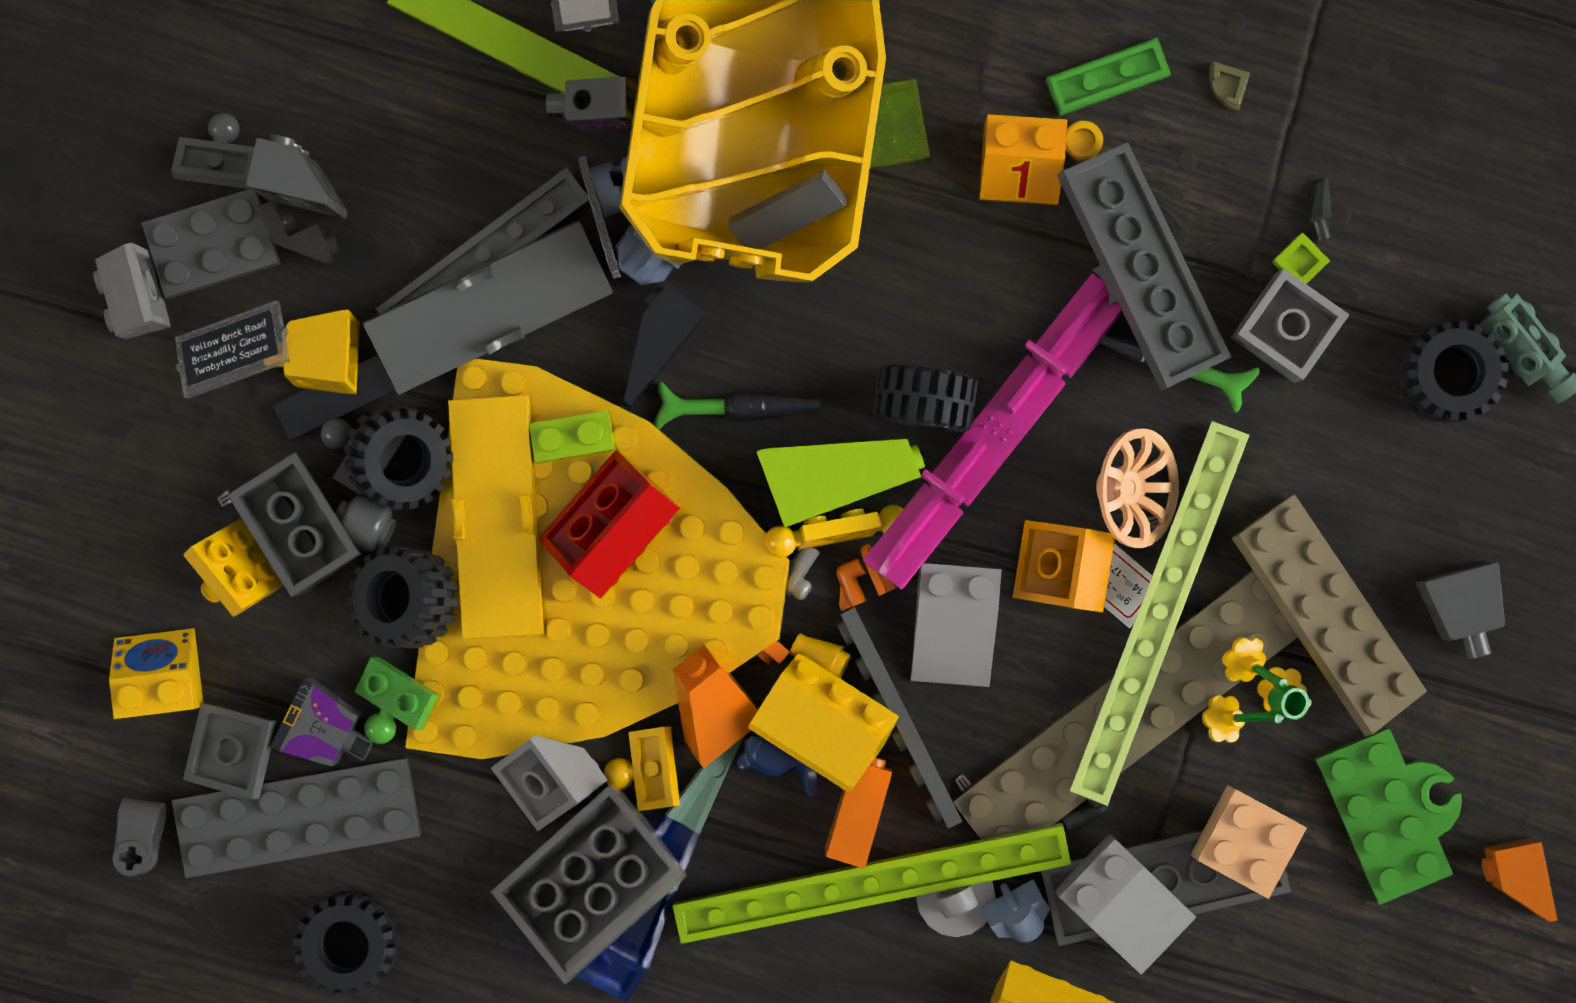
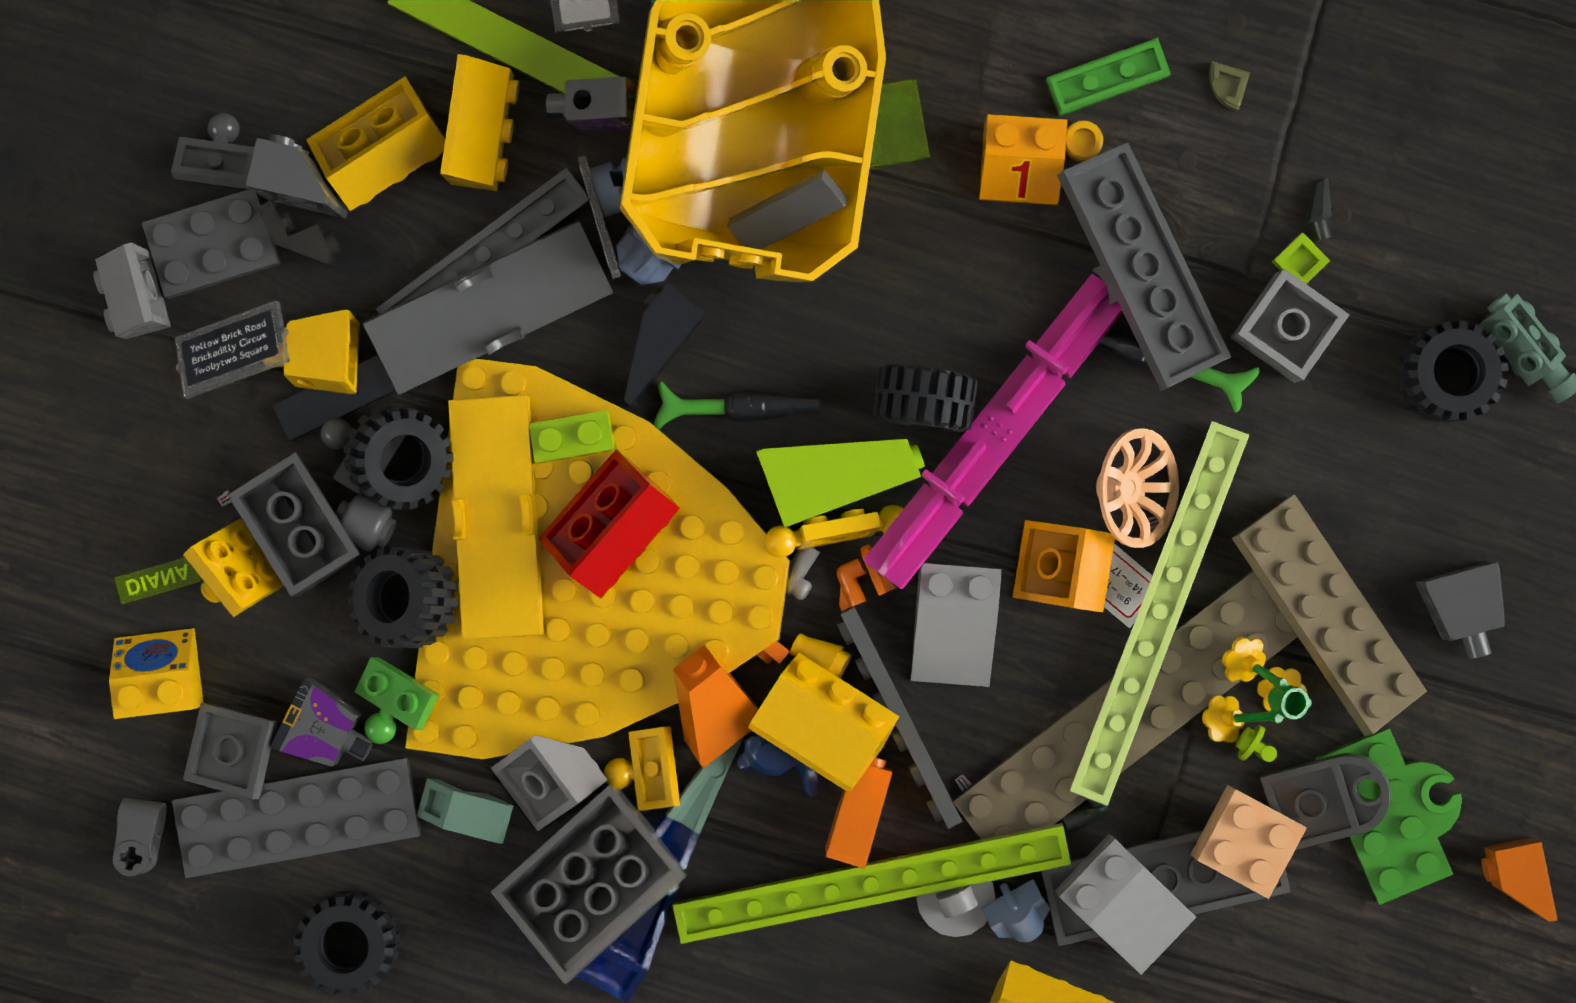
none -> clear neon green sticker [114,558,201,604]
none -> yellow slope [306,76,445,211]
none -> sand green slope [417,778,513,844]
none -> yellow slope [440,54,519,191]
none -> lime plate [1235,725,1277,762]
none -> dark grey tile [1260,753,1391,850]

